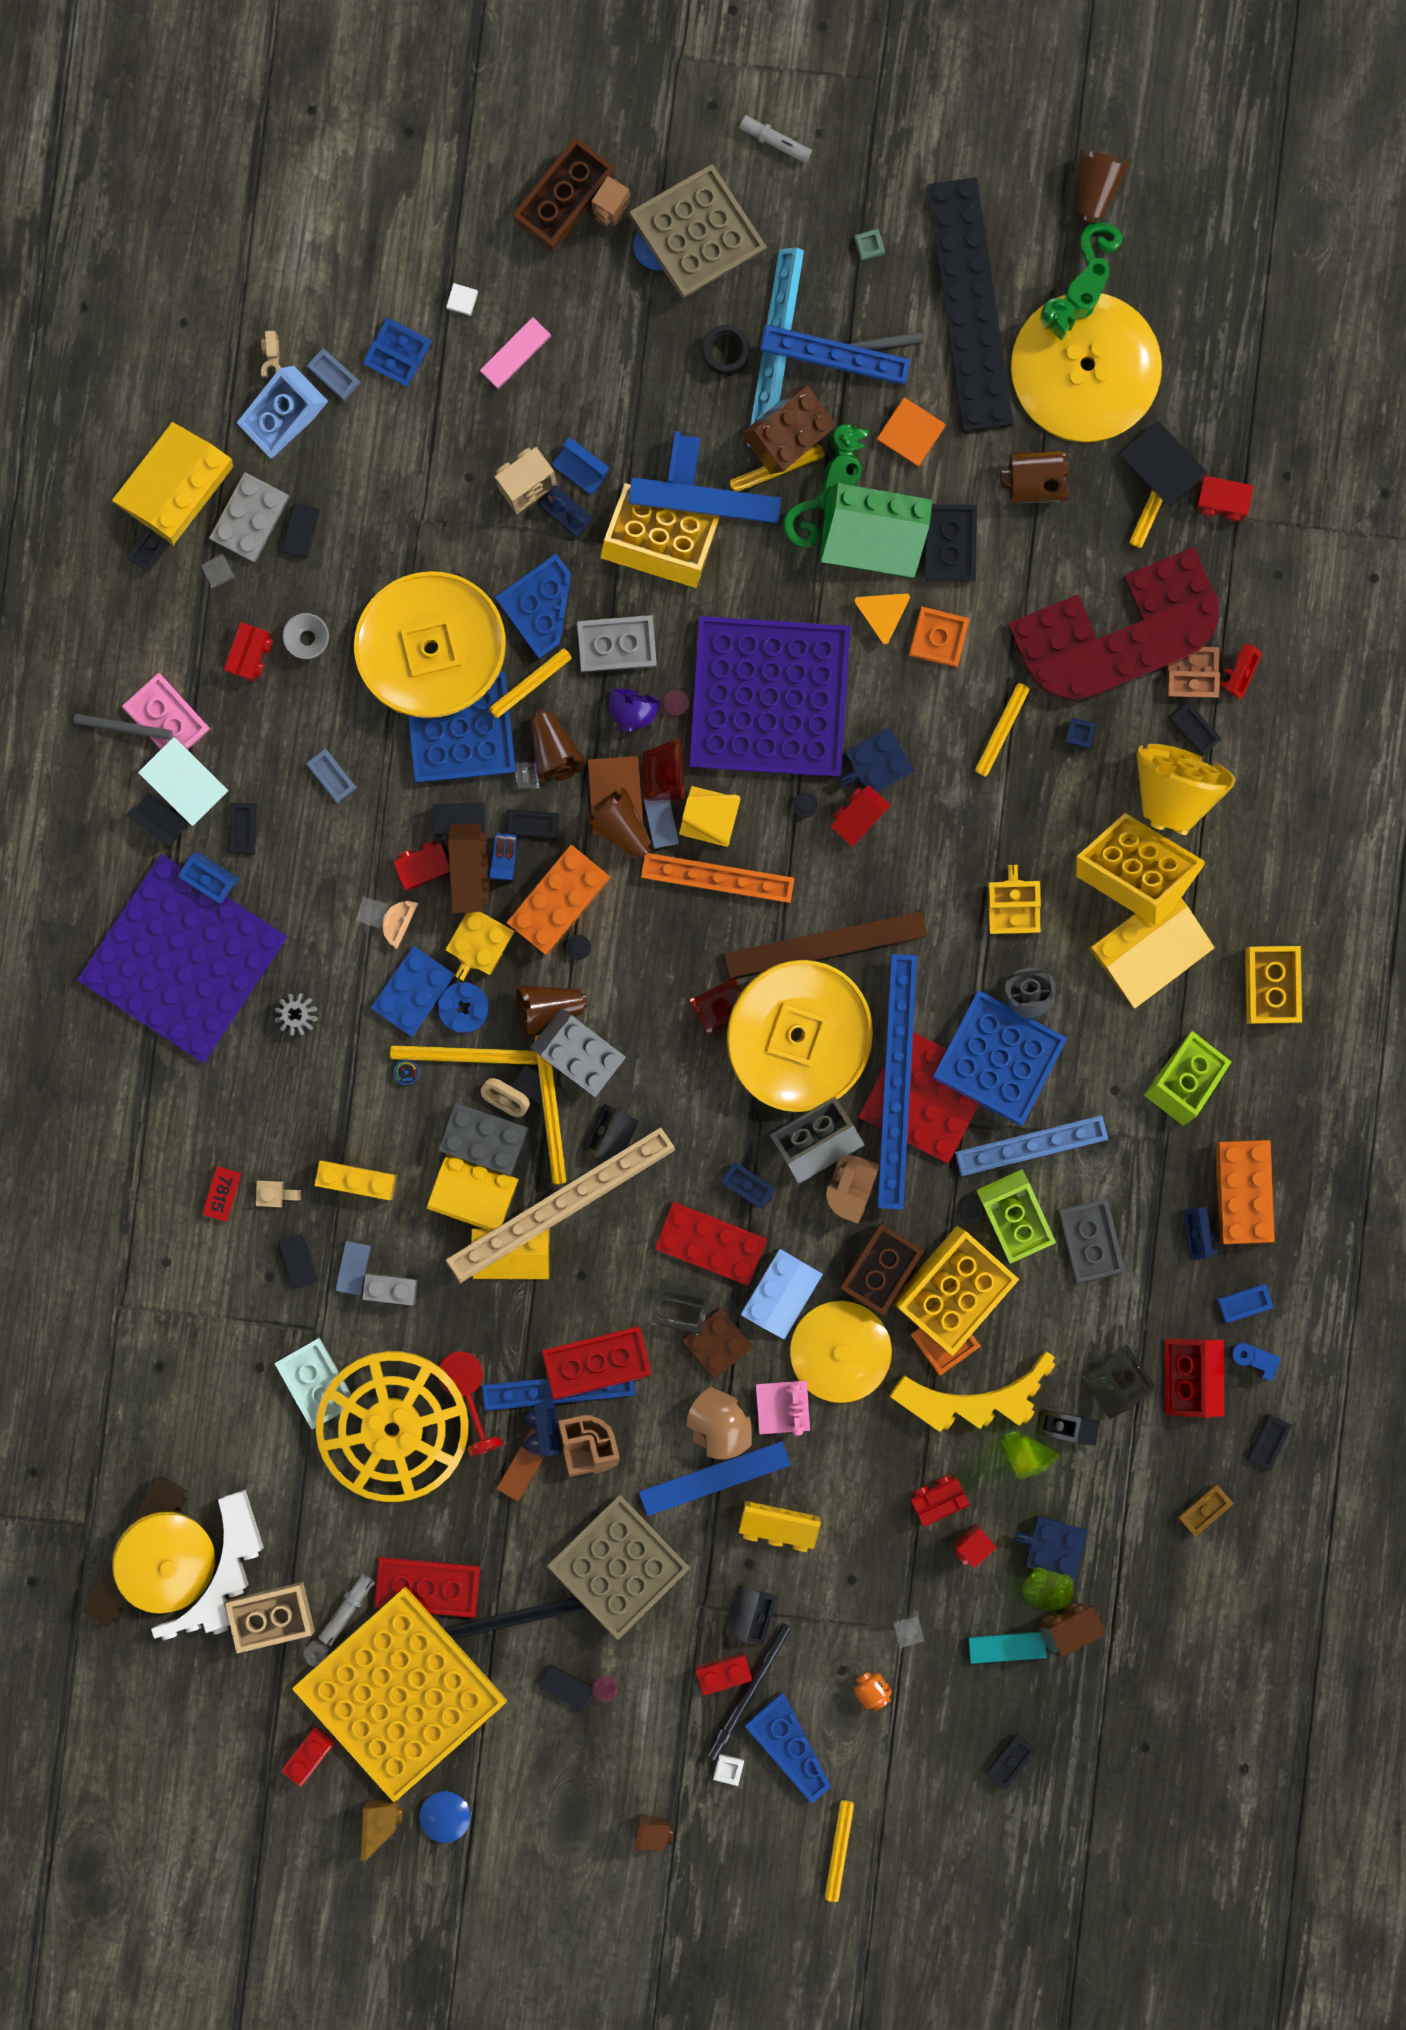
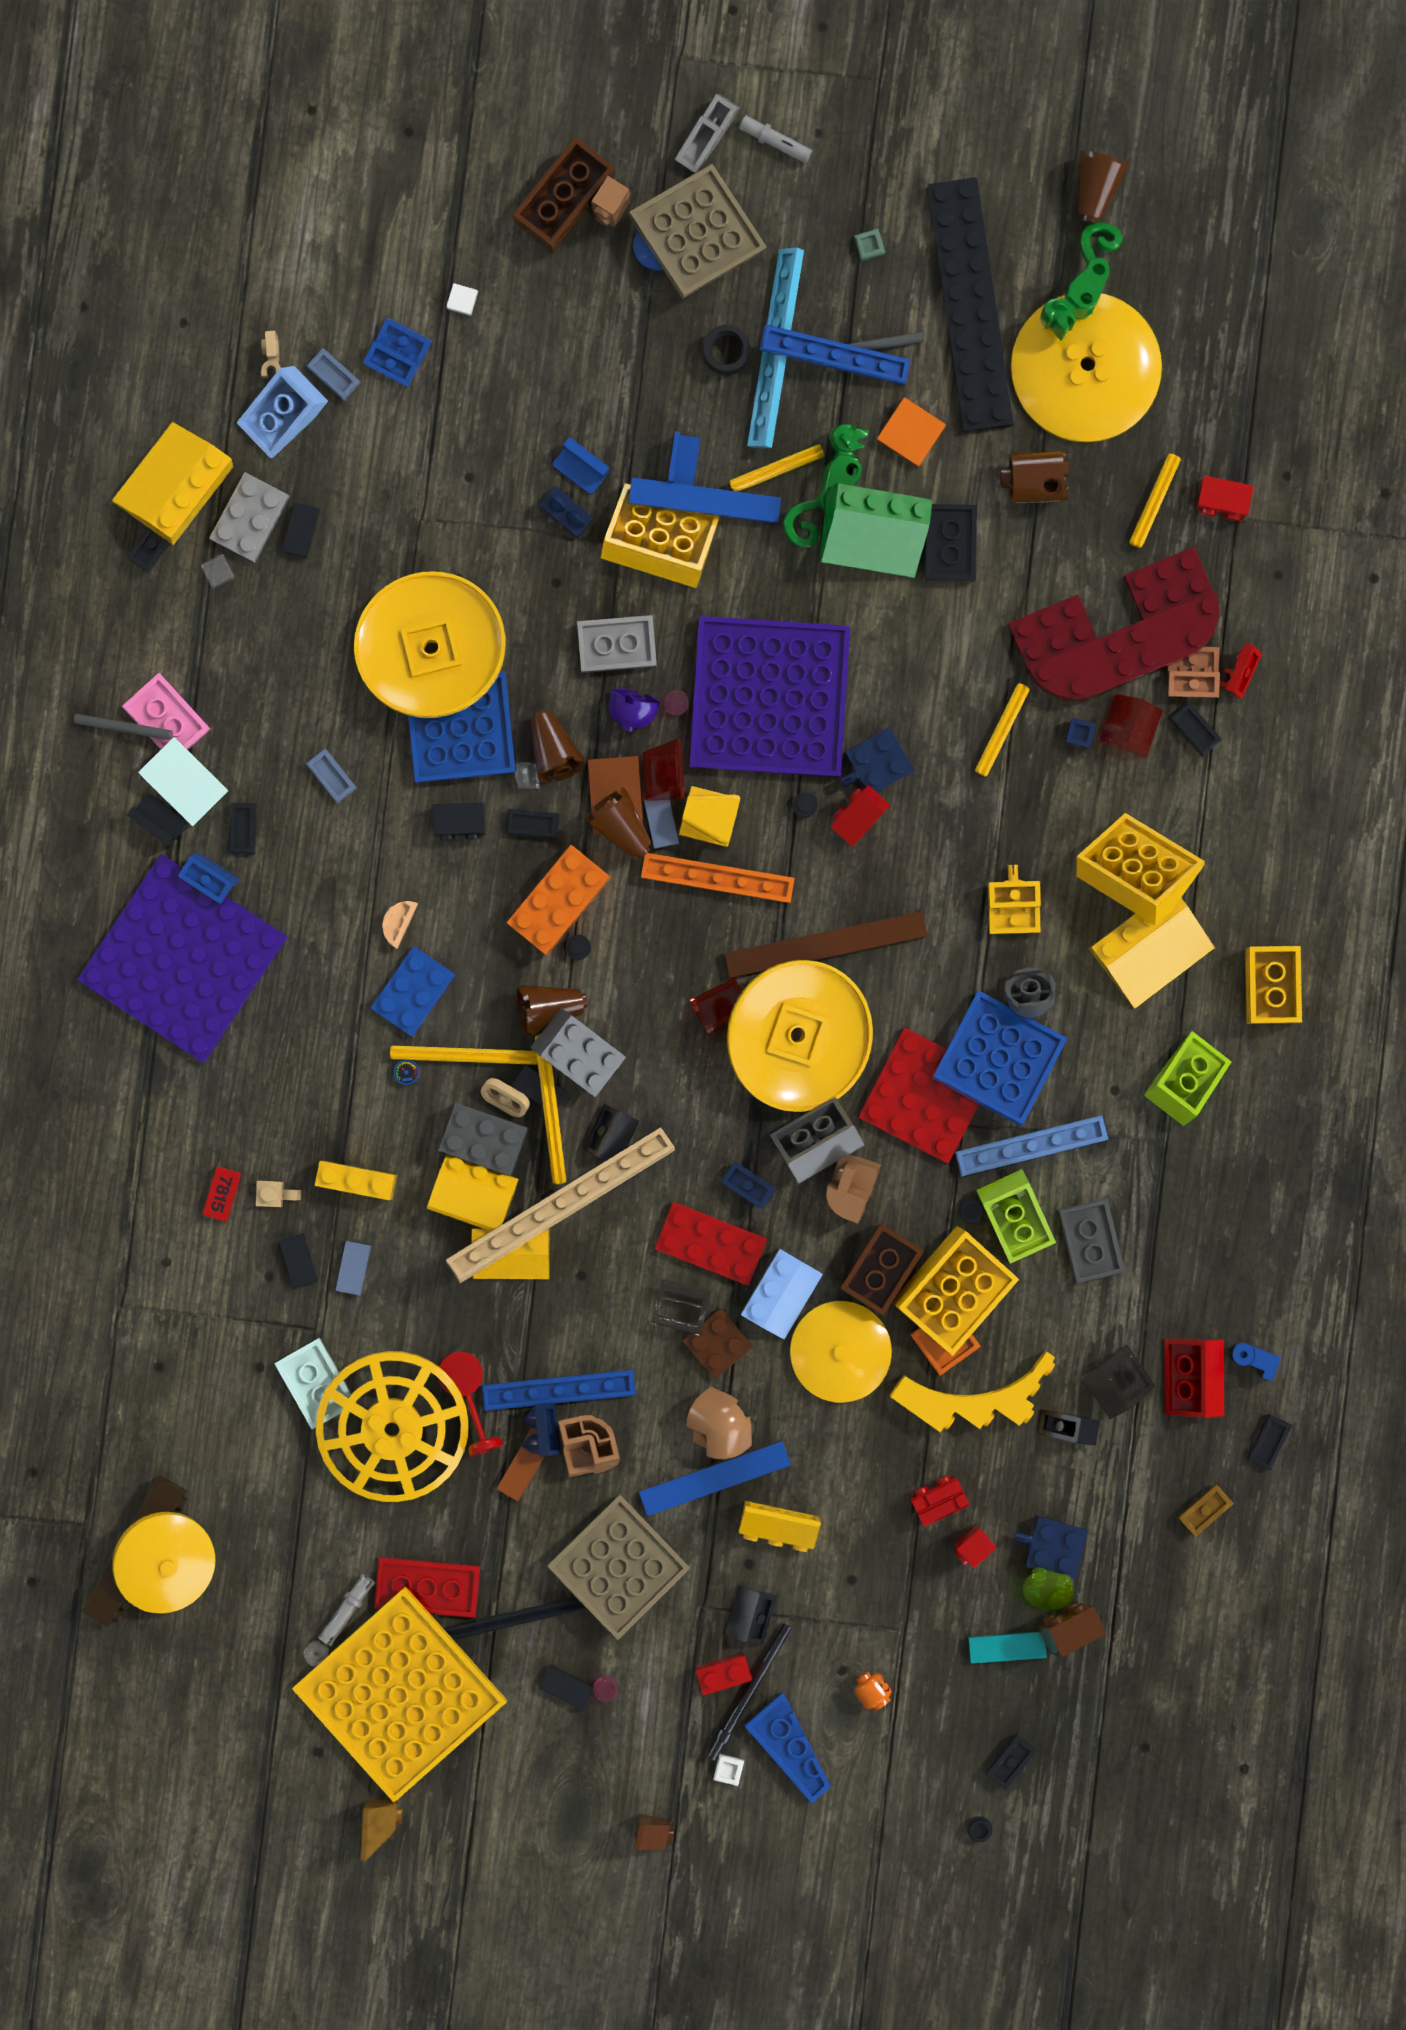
white arch [151,1490,264,1640] -> none
red brick [223,622,273,682] -> none
tan brick [225,1582,315,1653] -> none
light grey gear [275,993,318,1036] -> none
red brick [281,1726,335,1787] -> none
light grey piece [283,613,329,659] -> none
clear plate [356,897,388,929] -> none
light grey brick [362,1273,418,1305] -> none
red brick [393,841,450,891] -> none
blue dish [420,1790,471,1843] -> none
blue plate [438,983,489,1033] -> none
yellow plate [446,912,515,981] -> none
reddish brown brick [448,824,490,913] -> none
bright pink tile [480,317,551,389] -> none
yellow axle [489,649,571,718] -> none
blue leg [489,833,517,882] -> none
tan brick [495,447,557,514] -> none
blue plate [495,554,571,660] -> none
red tile [542,1326,652,1400] -> none
reddish brown brick [742,385,836,475] -> none
bright pink hinge [756,1381,810,1435] -> none
yellow axle [825,1800,854,1902] -> none
light orange piece [854,594,910,644] -> none
blue plate [877,954,917,1209] -> none
clear plate [893,1615,925,1648] -> none
orange tile [909,606,970,668] -> none
clear neon green wedge [1000,1431,1060,1479] -> none
black tile [1120,420,1208,508] -> none
yellow cone [1137,744,1235,835] -> none
dark blue plate [1183,1207,1218,1260] -> none
orange brick [1215,1140,1275,1244] -> none
blue tile [1217,1283,1274,1323] -> none
none -> light grey slope [675,94,740,173]
none -> black plate [967,1816,993,1842]
none -> clear red slope [1099,694,1163,758]

